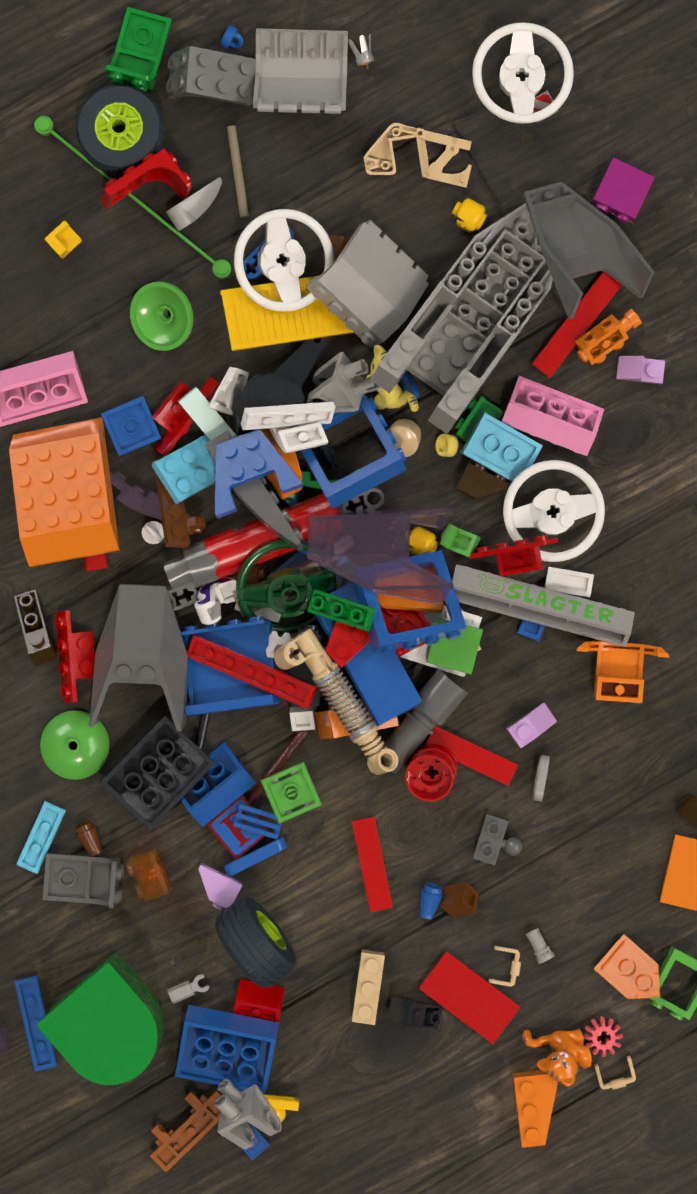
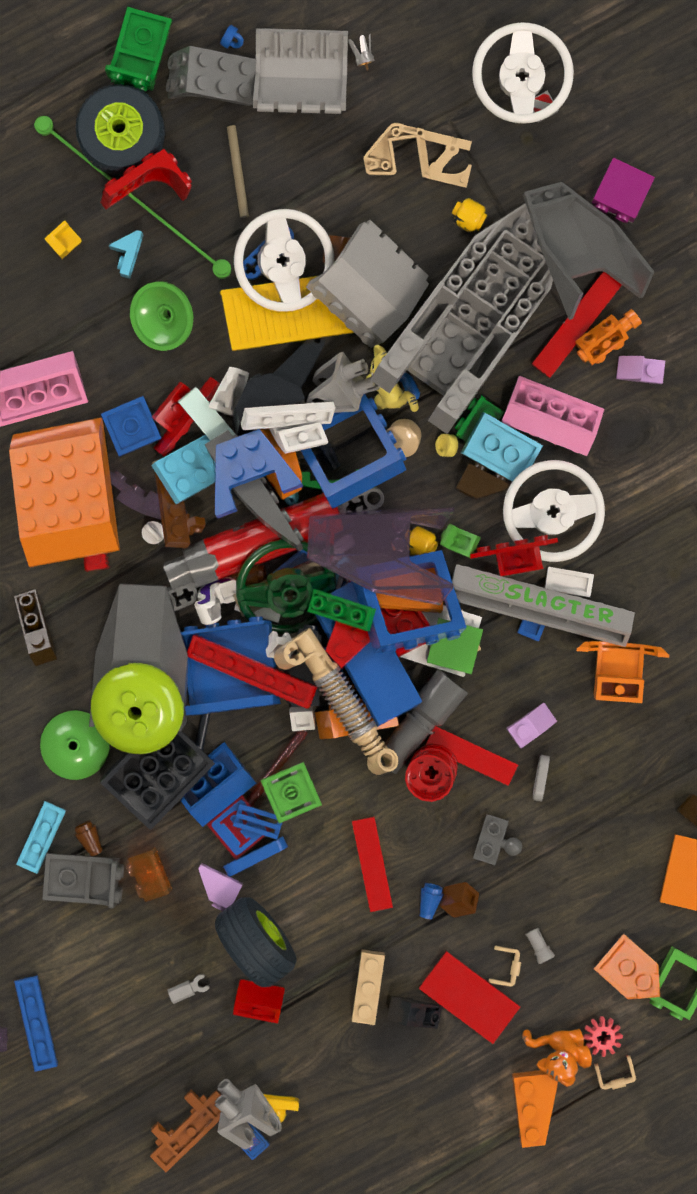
green brick [36,951,164,1085] -> none
red bracket [55,610,95,703] -> none
light grey piece [166,177,222,231] -> none
blue slope [175,1005,279,1094] -> none
none -> lime brick [91,663,184,754]
none -> medium azure slope [109,230,144,279]

